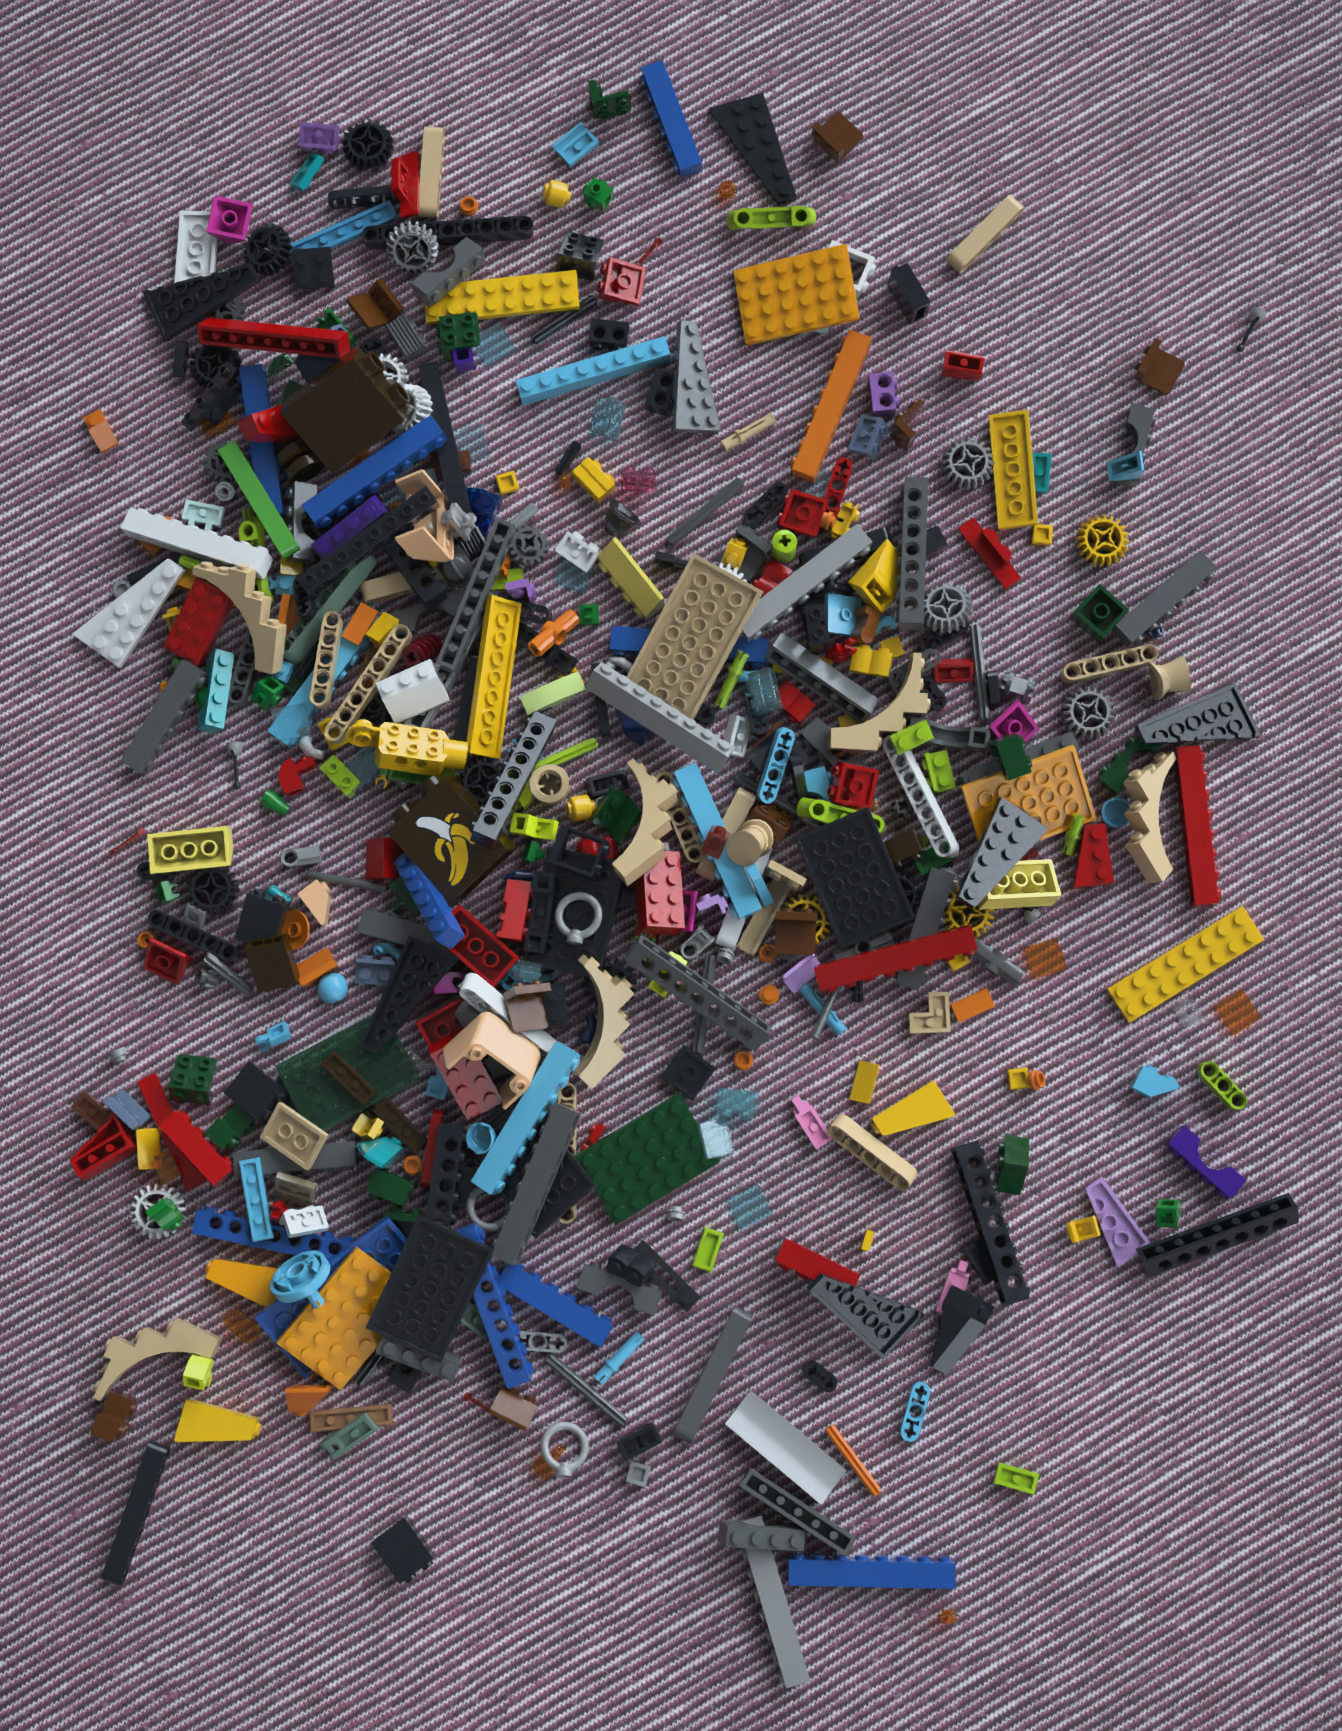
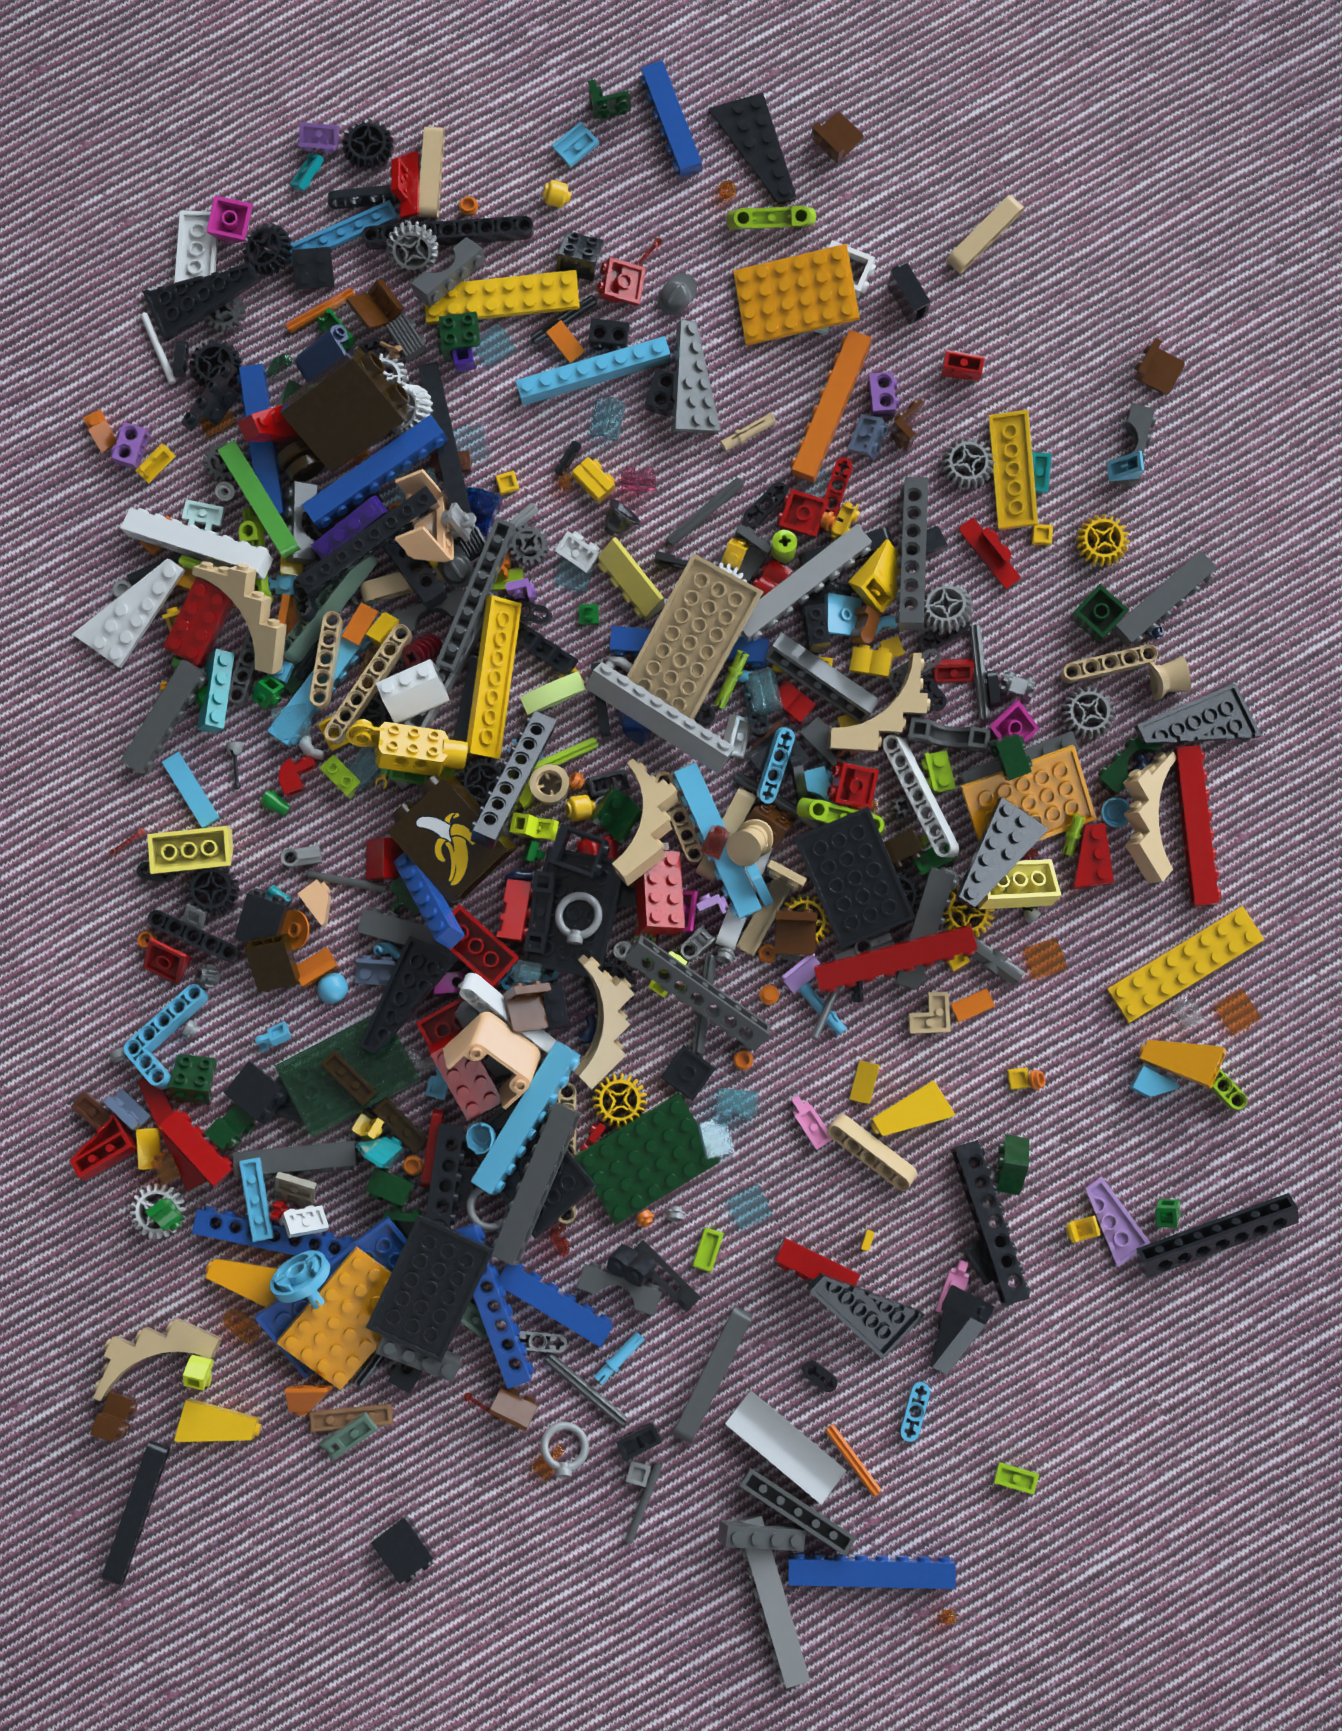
green tile [155,881,180,906] -> none
red brick [197,317,350,359] -> none
dark grey axle [203,953,254,997] -> none
tan plate [260,1102,329,1170] -> none
orange piece [528,609,580,657] -> none
green brick [582,177,614,212] -> none
red plate [825,638,857,663] -> none
lime plate [889,719,934,755] -> none
dark purple arch [1165,1125,1247,1199] -> none
hinge [1236,307,1267,352] -> none
none -> medium lavender brick [111,422,150,470]
none -> medium azure beam [124,984,208,1090]
none -> yellow hinge [135,443,176,483]
none -> white bar [140,313,176,384]
none -> medium azure tile [162,751,220,828]
none -> light grey plate [182,1020,199,1039]
none -> orange axle [285,288,355,333]
none -> medium nougat hand [379,341,402,359]
none -> orange tile [546,320,585,364]
none -> clear red bracket [549,1224,571,1257]
none -> orange plate [569,771,585,790]
none -> yellow gear [593,1073,647,1128]
none -> white plate [613,941,632,961]
none -> dark grey bar [624,1462,663,1544]
none -> orange plate [635,1210,655,1228]
none -> dark grey piece [658,273,697,315]
none -> dark blue arm [1128,752,1149,775]
none -> light orange slope [1139,1040,1227,1089]

